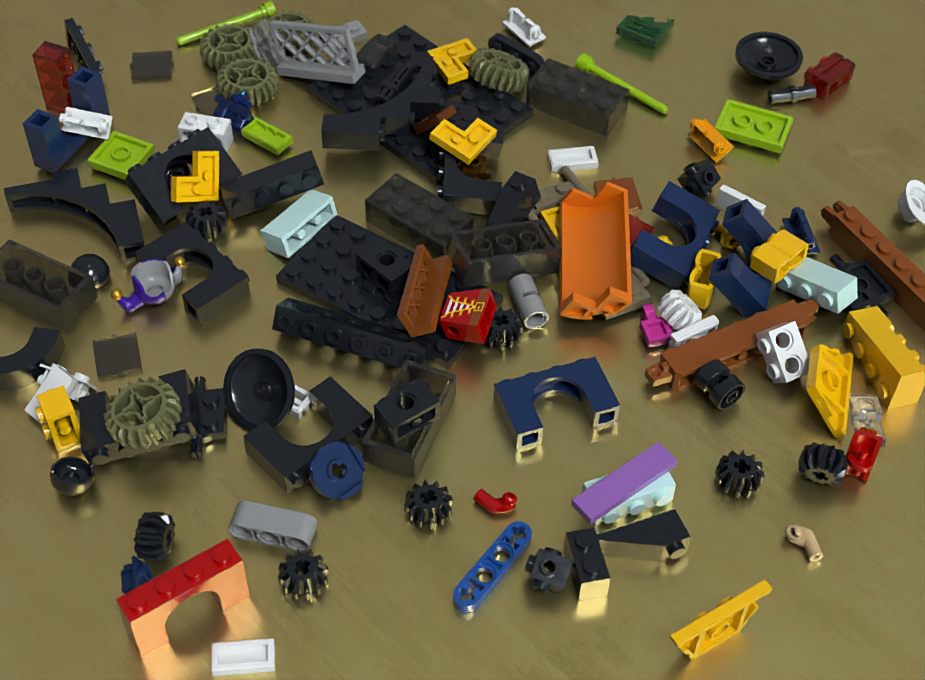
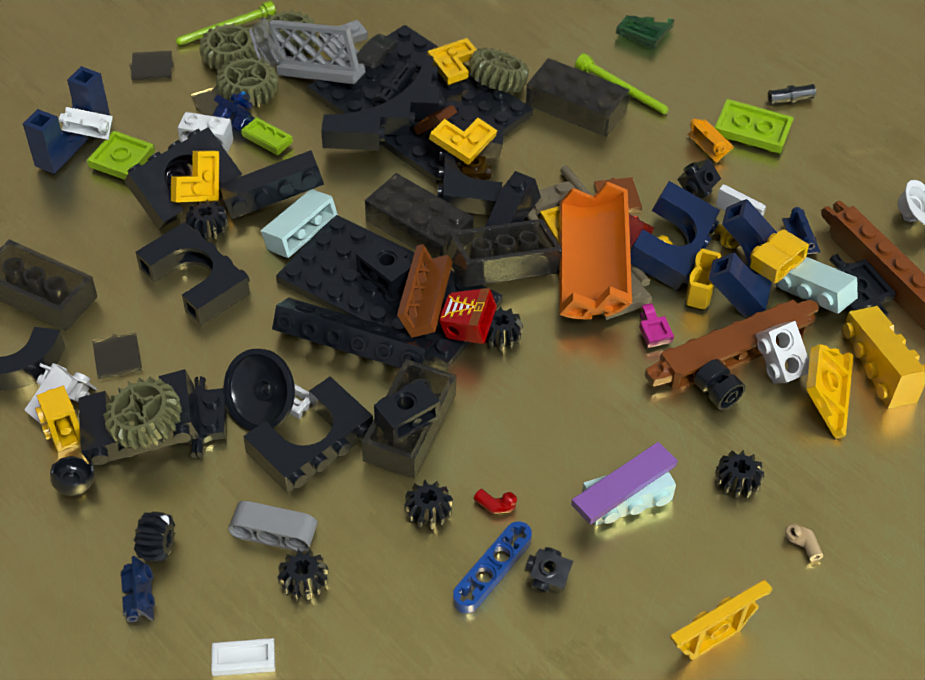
black arch [4,168,145,263] -> none
clear red brick [32,41,75,114] -> none
black wing [64,18,104,76] -> none
black hair [70,254,110,291] -> none
piece [111,256,185,313] -> none
red arch [116,538,250,658] -> none
dark blue plate [307,442,365,499] -> none
black plate [488,33,546,76] -> none
dark blue arch [493,356,621,451] -> none
white hinge [502,7,546,46] -> none
light grey pin [508,274,549,329] -> none
white tile [547,146,598,173] -> none
black brick [563,527,611,601] -> none
black slope [597,509,691,561] -> none
white gear [658,289,702,331] -> none
white tile [668,315,719,348] -> none
black dish [735,32,803,80] -> none
black gear [798,442,848,485] -> none
clear red brick [803,52,856,100] -> none
red hips [845,427,883,482] -> none
clear slope [849,394,887,447] -> none

